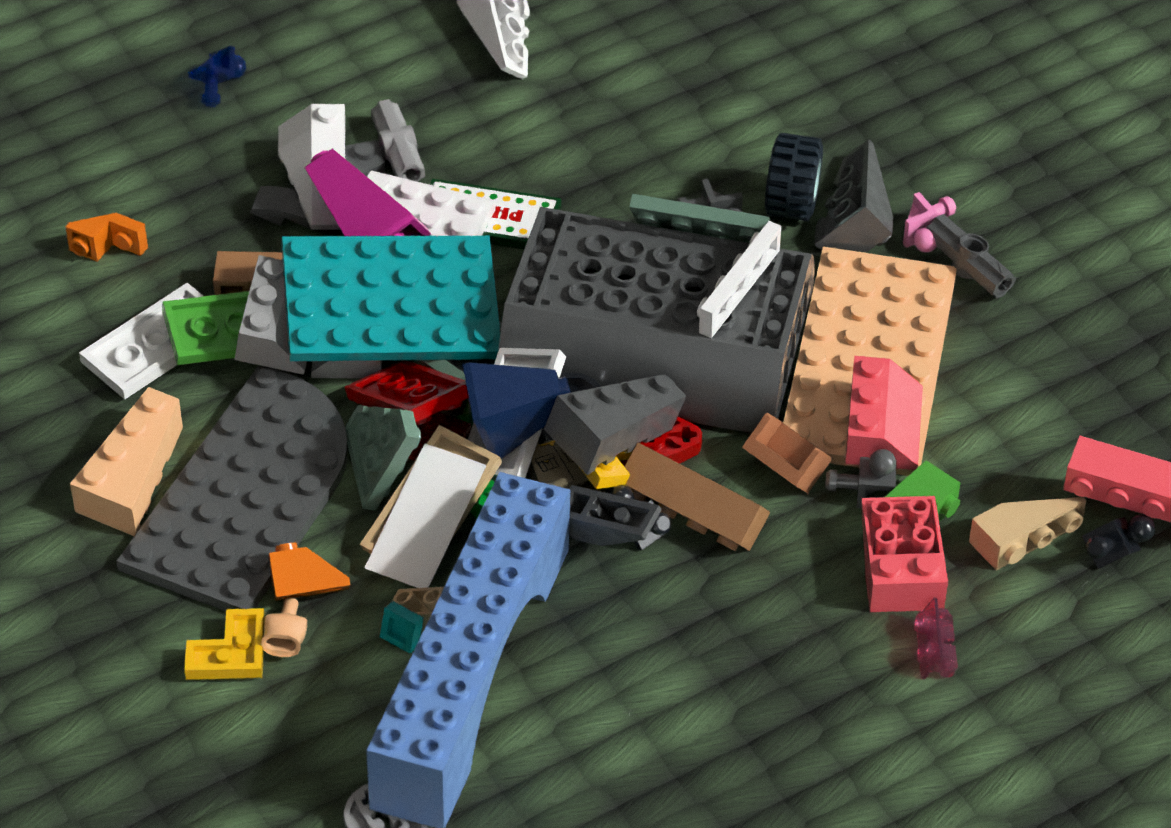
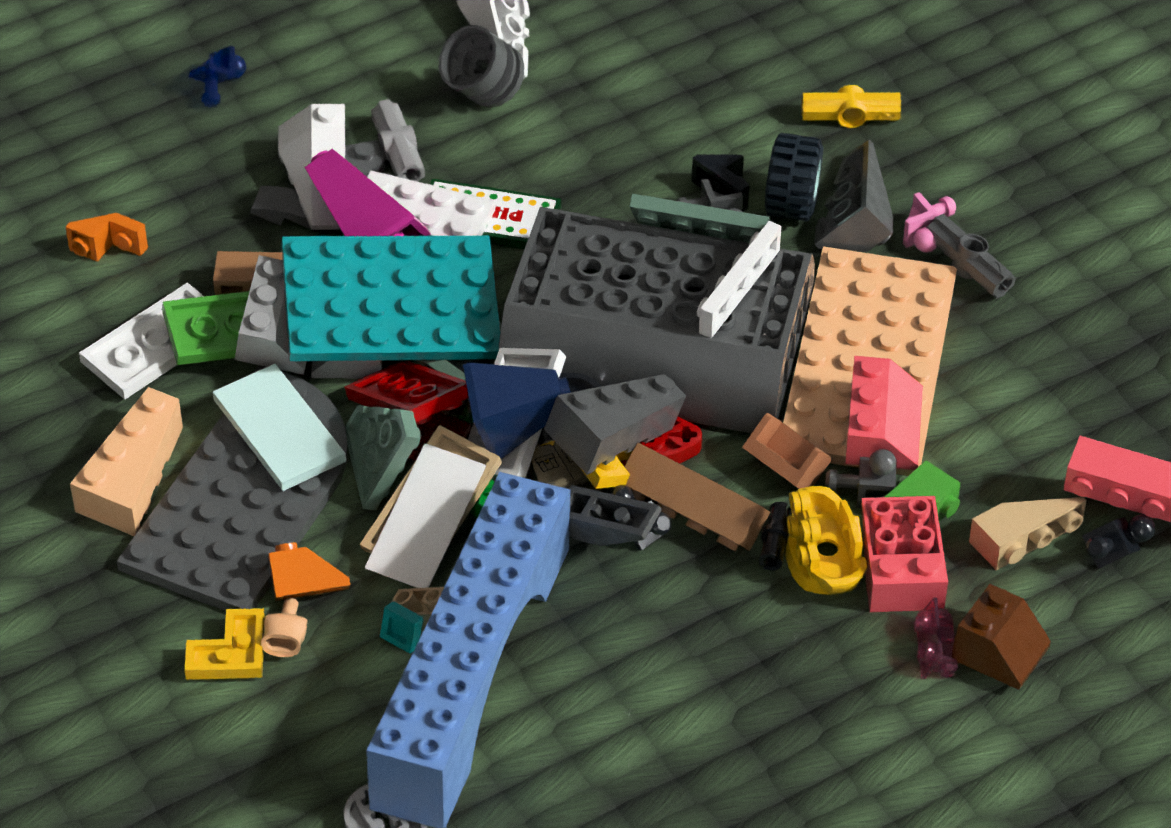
none -> light aqua tile [213,364,346,491]
none -> dark grey wheel [438,25,525,108]
none -> black slope [691,154,750,212]
none -> black pin [759,502,792,571]
none -> yellow piece [786,486,867,595]
none -> yellow piece [802,85,901,128]
none -> reddish brown slope [950,584,1051,690]

